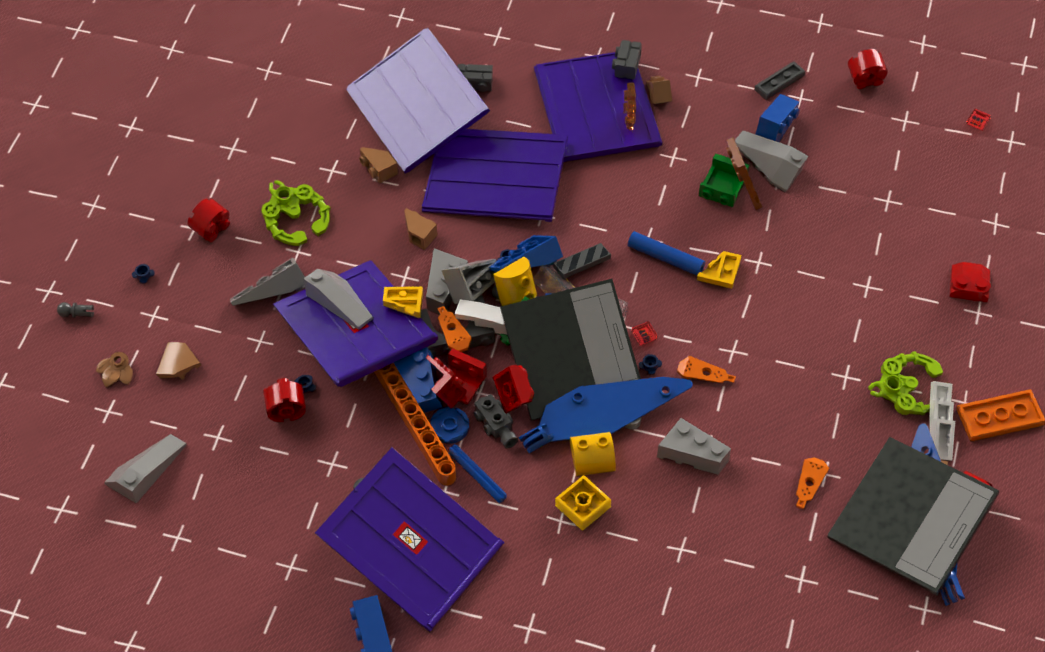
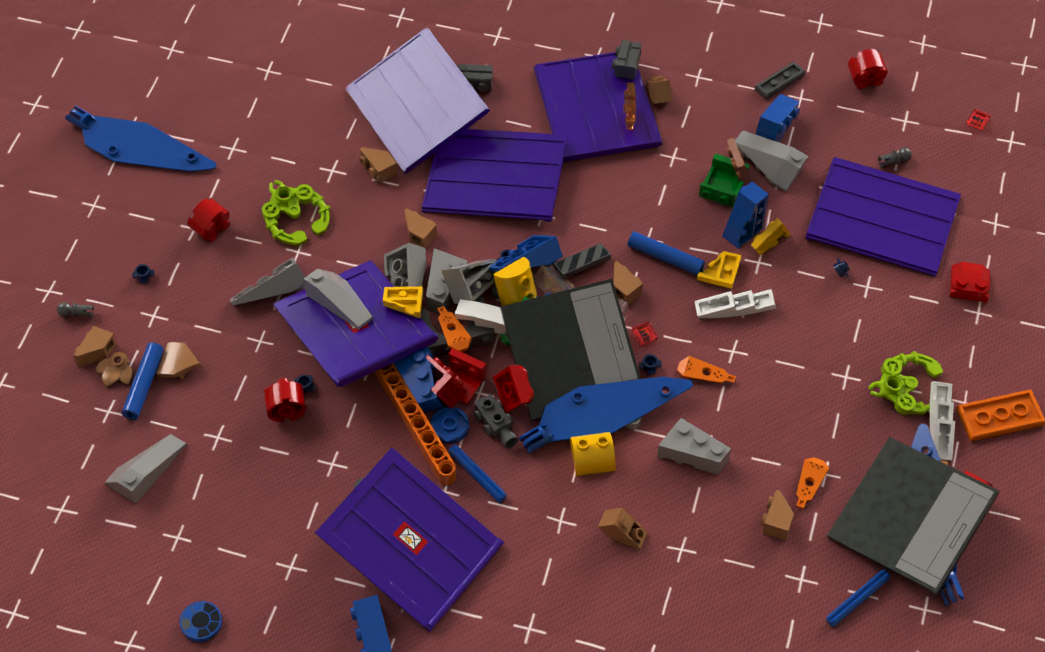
yellow brick [555,475,611,530] -> none
none -> blue wing [65,105,217,172]
none -> medium nougat slope [74,326,117,367]
none -> blue piece [121,343,164,420]
none -> tile [180,601,222,642]
none -> light grey wedge [384,243,426,287]
none -> medium nougat slope [598,508,648,549]
none -> medium nougat slope [613,261,643,307]
none -> white slope [695,289,776,319]
none -> blue wedge [722,182,769,249]
none -> yellow wing [751,218,791,255]
none -> medium nougat slope [761,490,794,541]
none -> dark purple door [805,157,961,277]
none -> blue axle [826,570,890,627]
none -> dark blue plate [833,258,850,277]
none -> dark grey pin [878,147,912,167]

